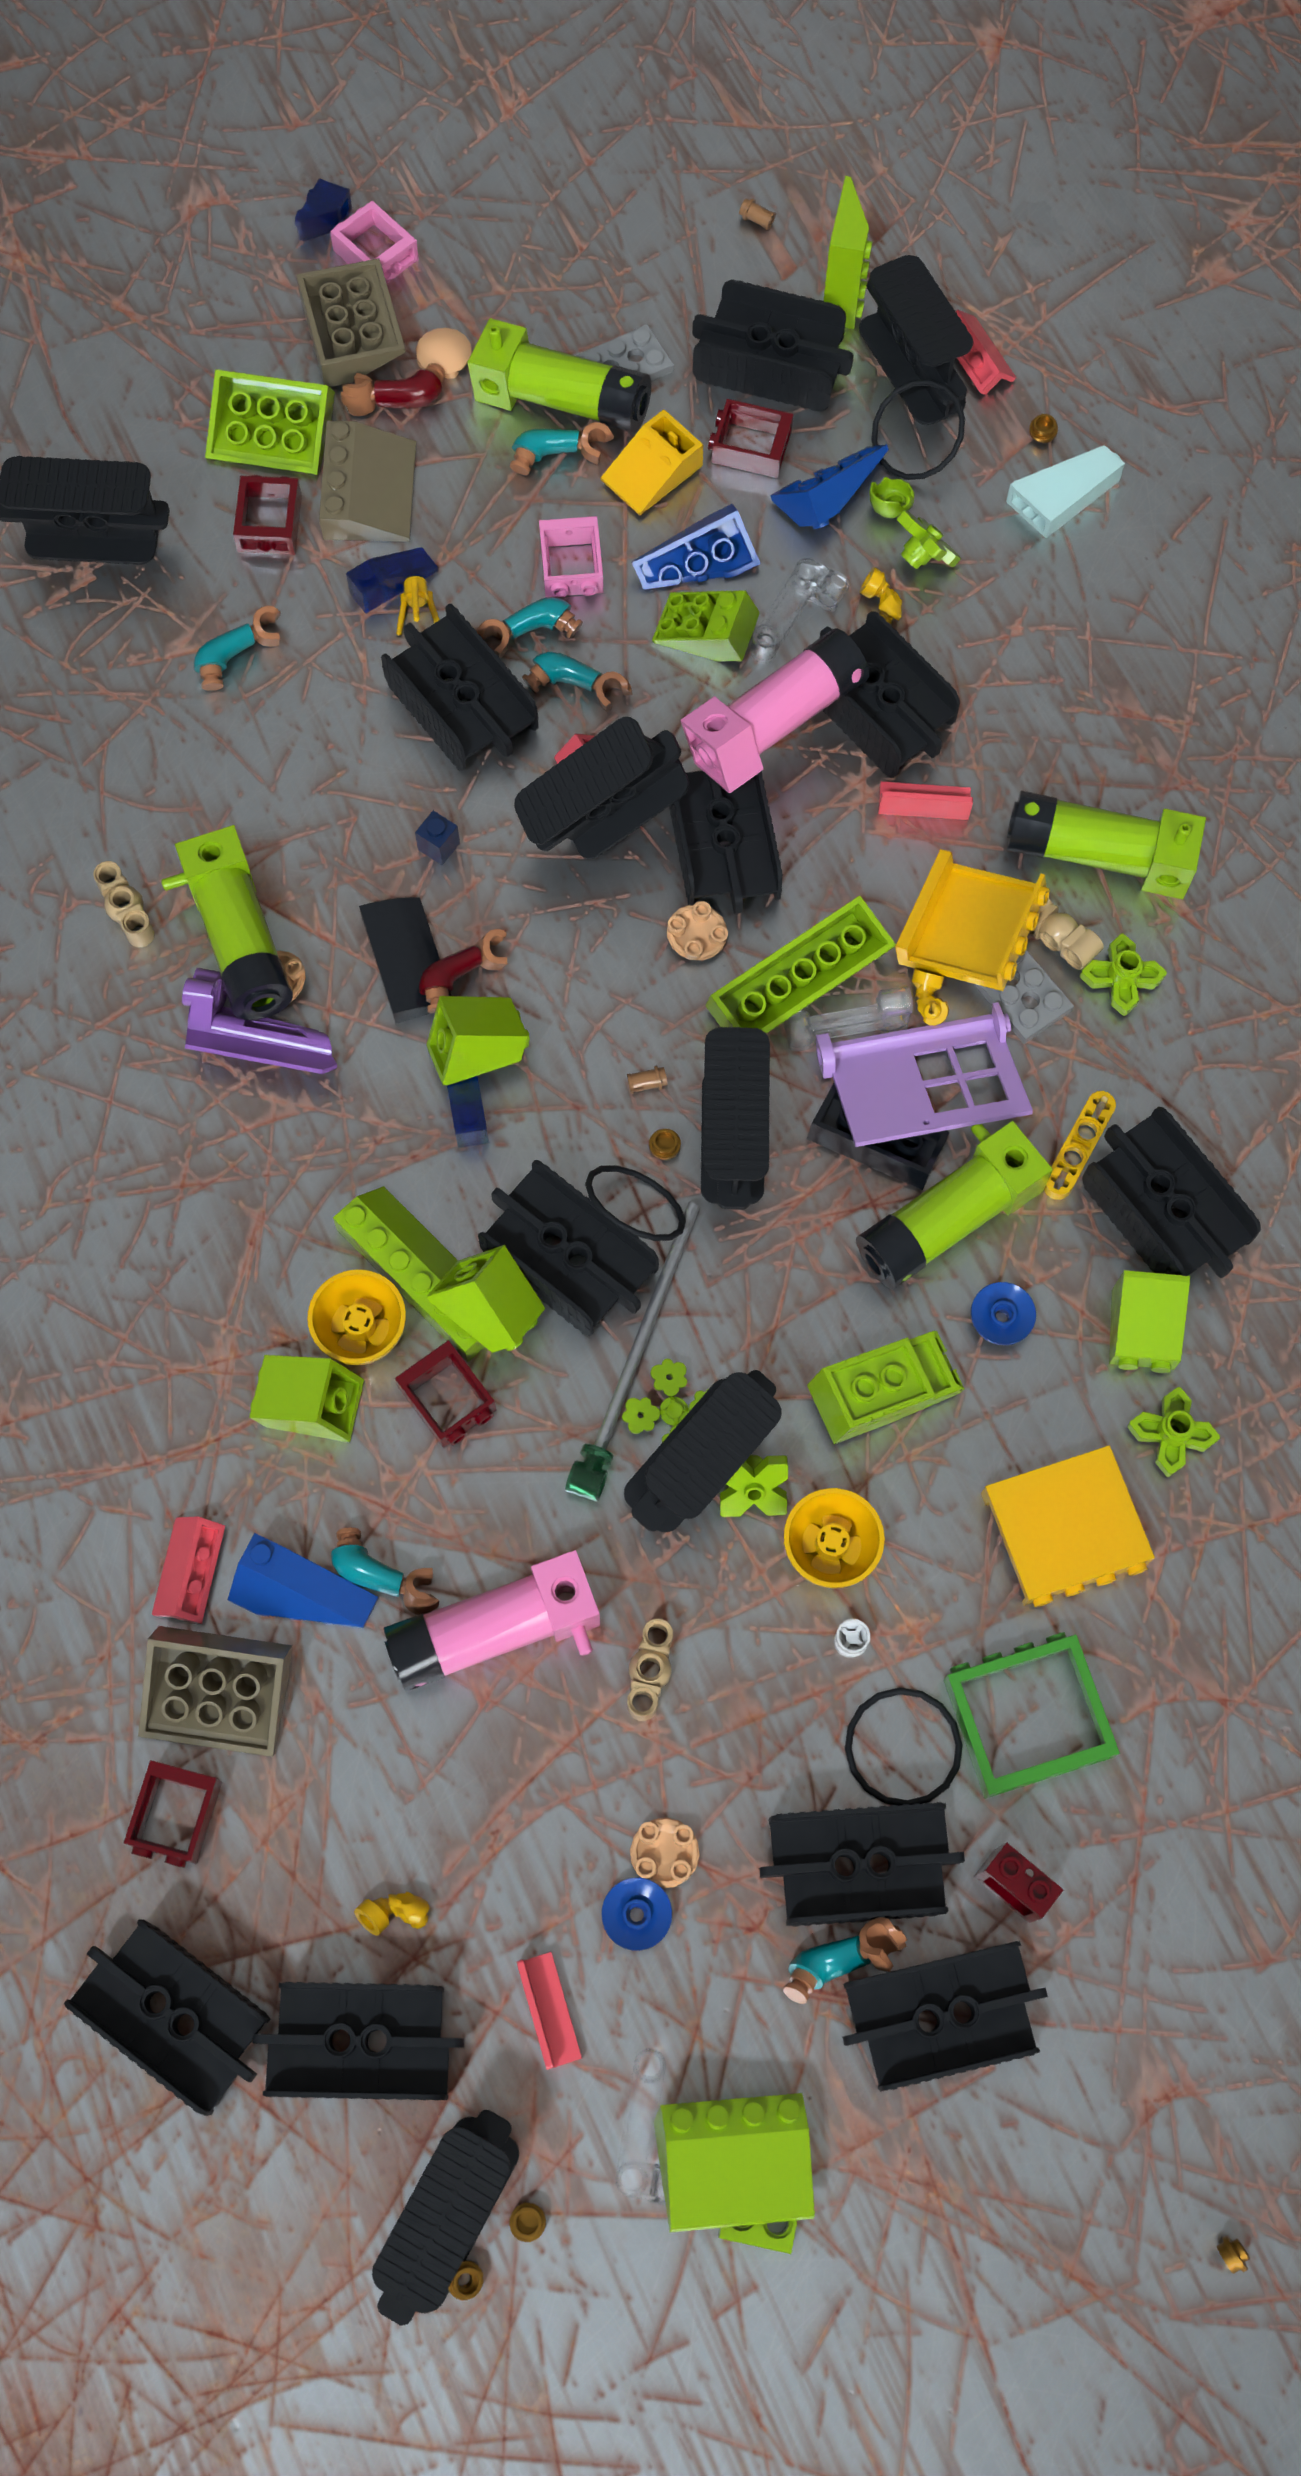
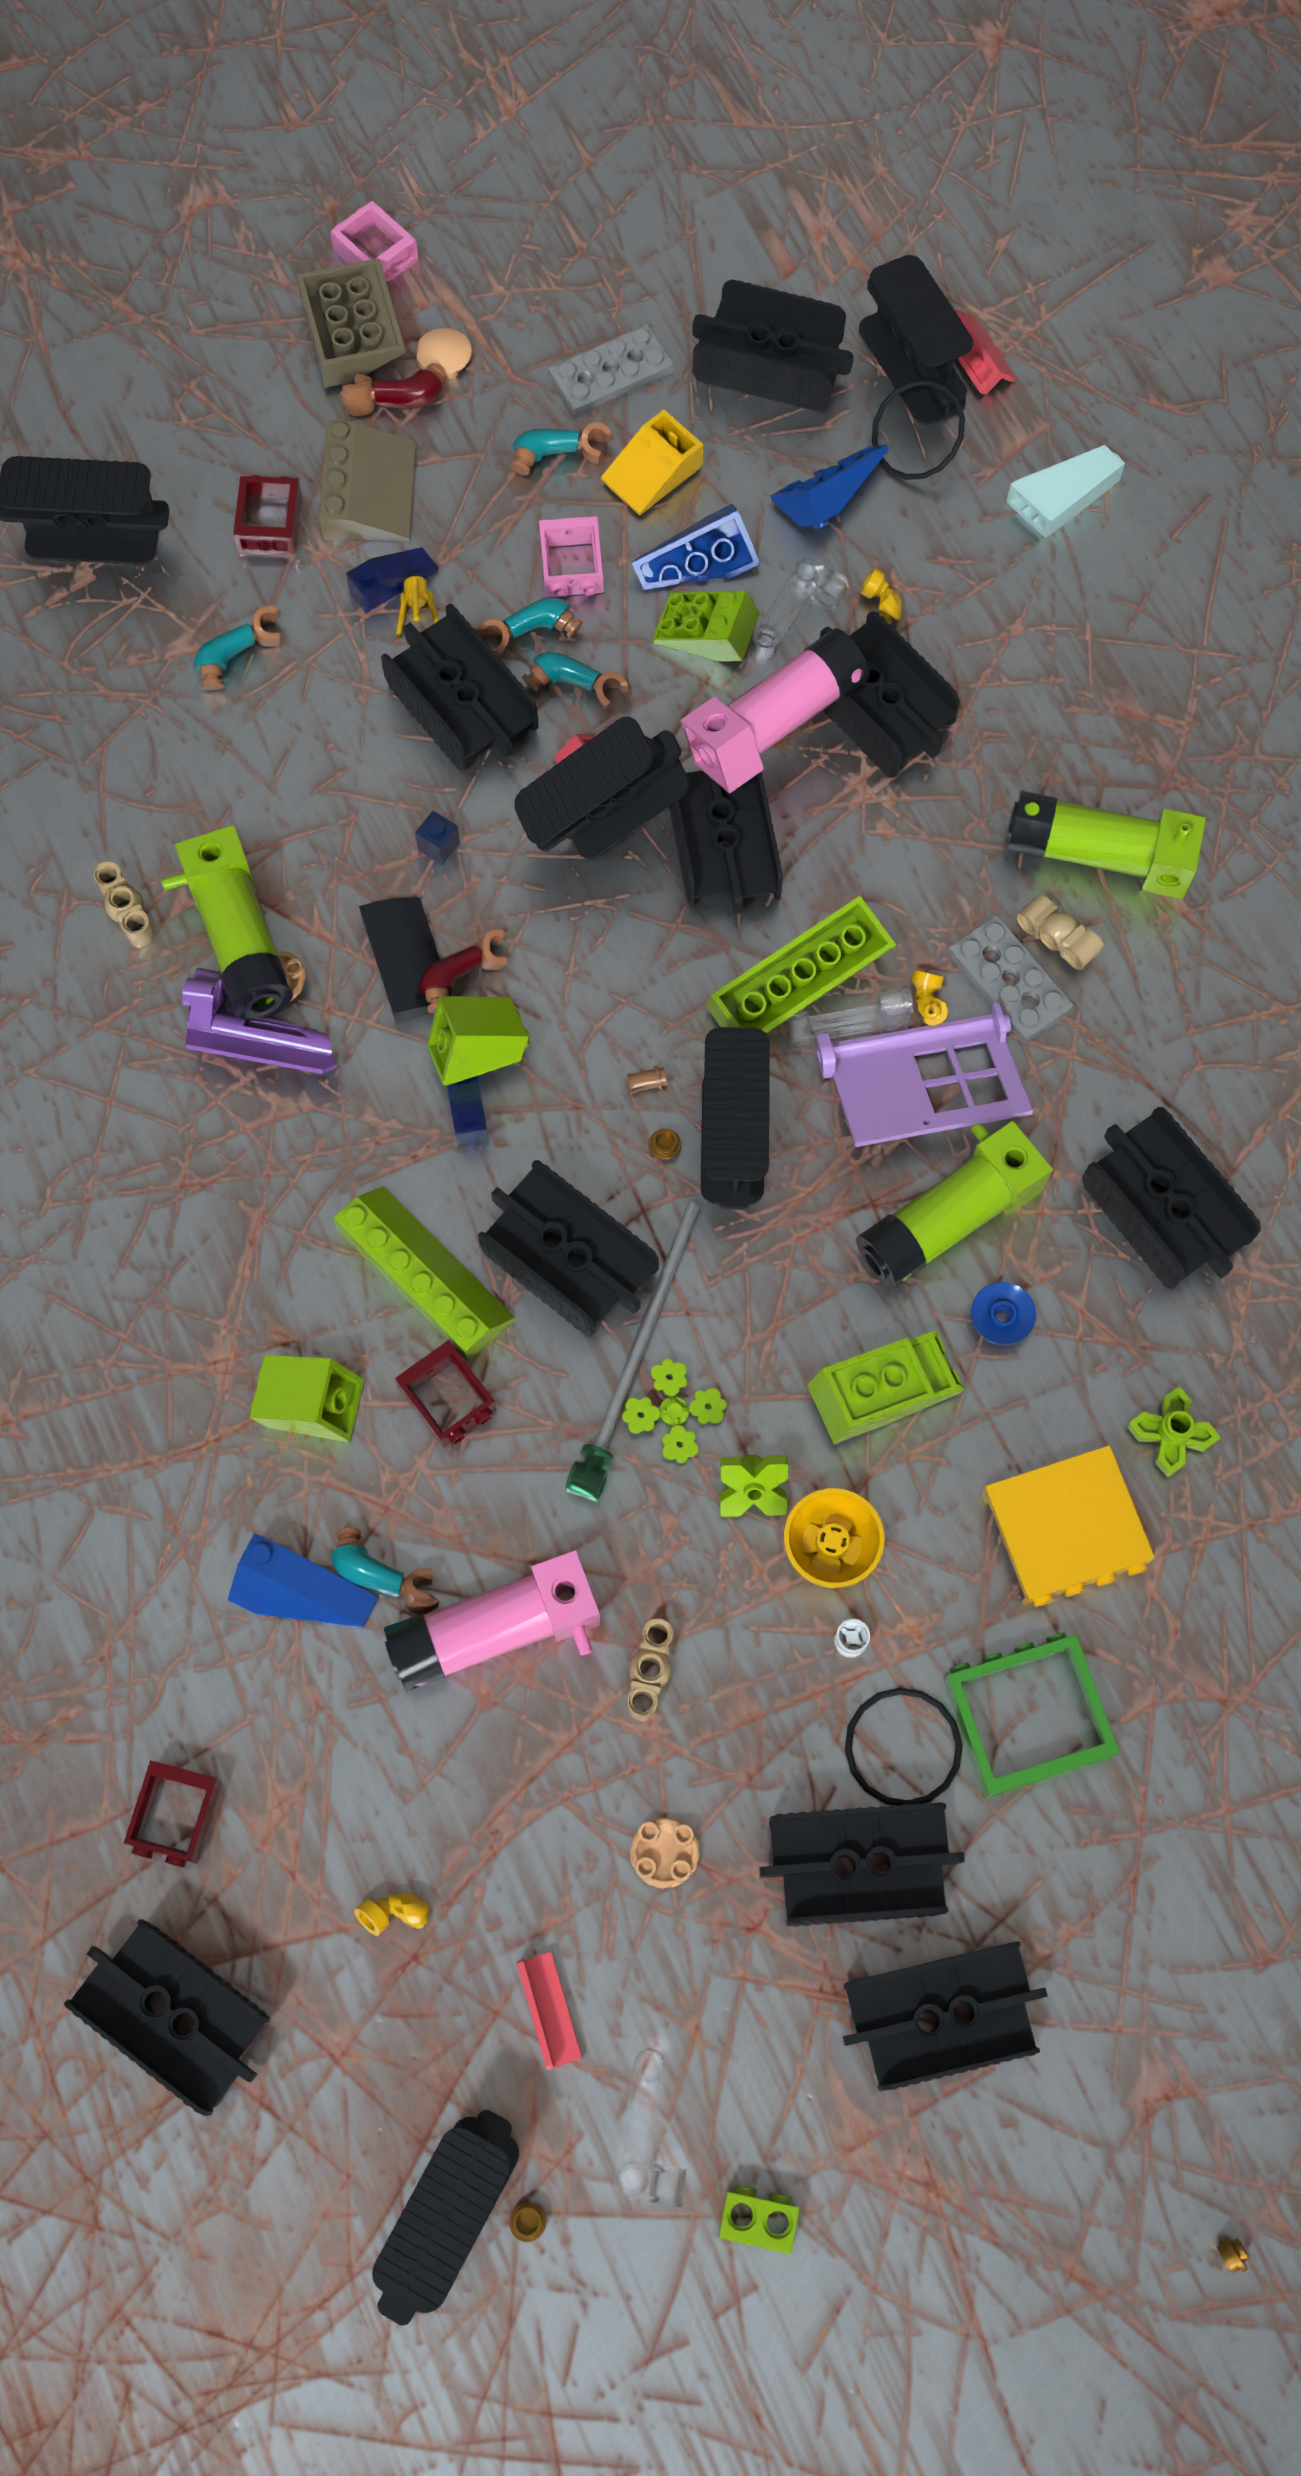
dark tan slope [138,1626,292,1757] -> none
coral panel [152,1516,225,1624] -> none
lime slope [205,369,335,475] -> none
black piece [253,1982,465,2100] -> none
clear blue slope [295,179,352,241] -> none
yellow piece [307,1270,406,1365] -> none
lime slope [427,1245,545,1353] -> none
pearl gold plate [448,2260,483,2300] -> none
lime piece [467,318,651,433] -> none
black piece [585,1165,686,1241] -> none
blue dish [602,1878,672,1951] -> none
black piece [624,1370,782,1532] -> none
lime slope [653,2093,815,2233] -> none
light nougat dish [667,901,728,961] -> none
dark red window [708,399,793,478] -> none
medium nougat pin [739,198,776,230] -> none
piece [784,1917,907,2004] -> none
black slope [807,1083,950,1190] -> none
lime slope [823,176,873,329] -> none
lime hair [869,477,914,518] -> none
coral panel [878,781,973,820] -> none
yellow panel [895,849,1050,991] -> none
lime plant [896,510,962,569] -> none
dark red window [974,1842,1064,1923] -> none
pearl gold plate [1029,414,1058,443] -> none
yellow beam [1044,1091,1116,1200] -> none
lime plant [1080,933,1167,1016] -> none
lime slope [1109,1270,1190,1373] -> none

